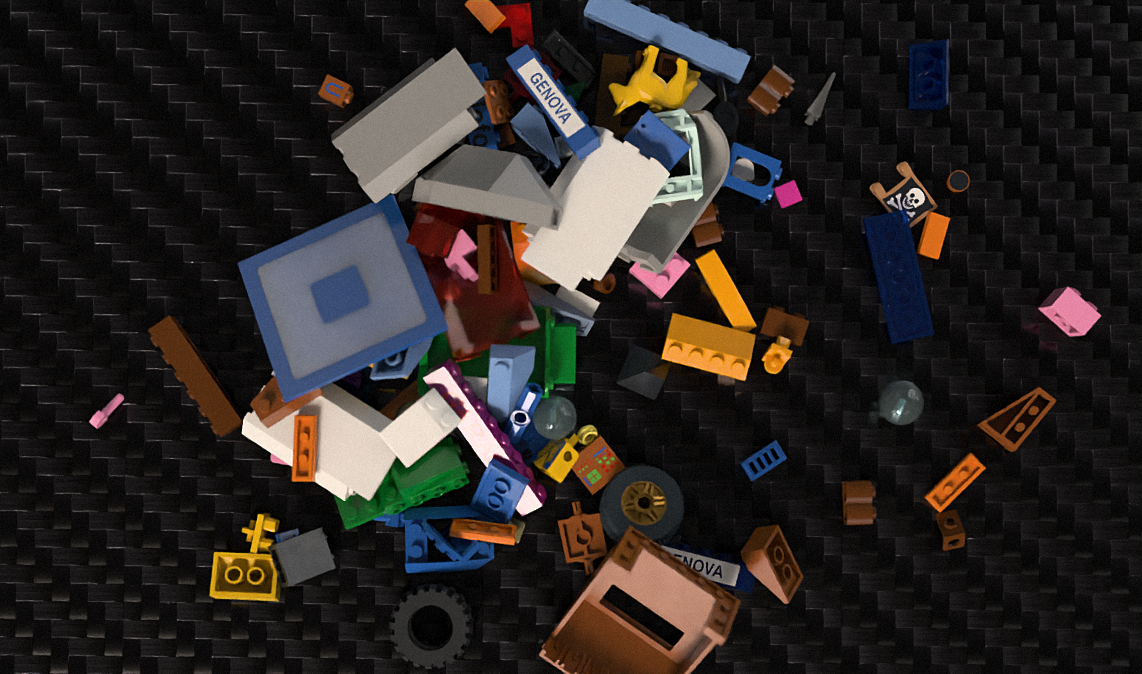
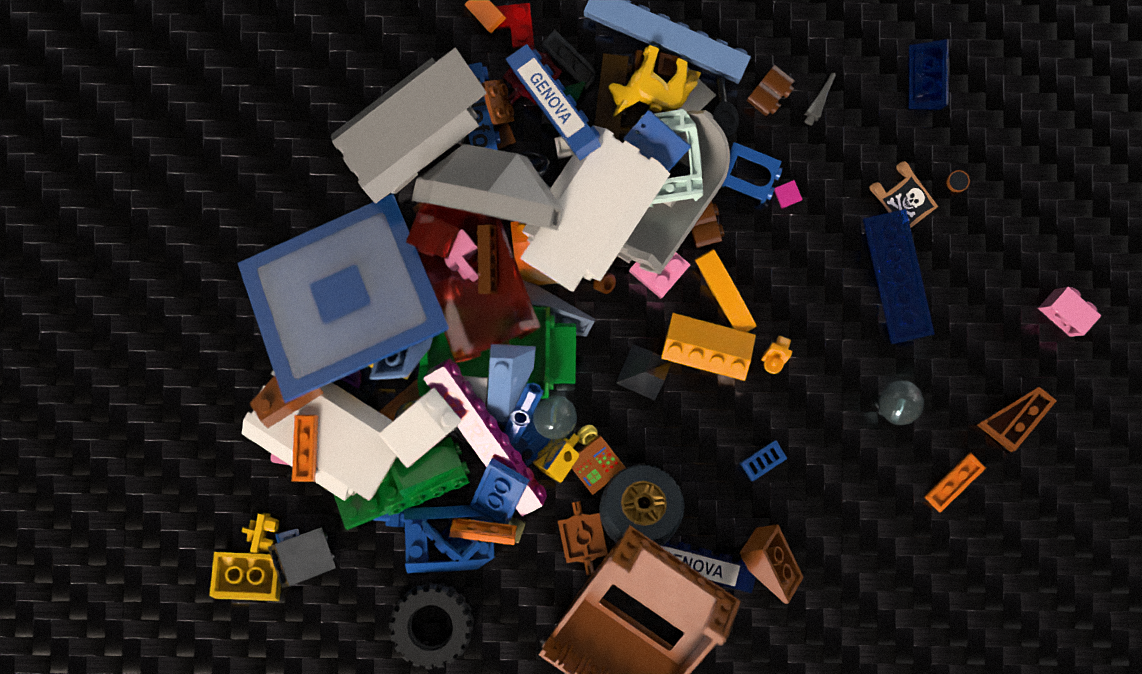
bright pink bar [89,394,124,428] -> none
reddish brown brick [148,315,244,436] -> none
dark orange brick [318,74,354,108] -> none
medium blue slope [510,103,561,172] -> none
white tile [555,285,600,317] -> none
white tile [732,158,754,180] -> none
reddish brown brick [759,305,809,346] -> none
reddish brown brick [842,480,876,525] -> none
orange tile [916,212,950,259] -> none
reddish brown bracket [936,510,965,551] -> none

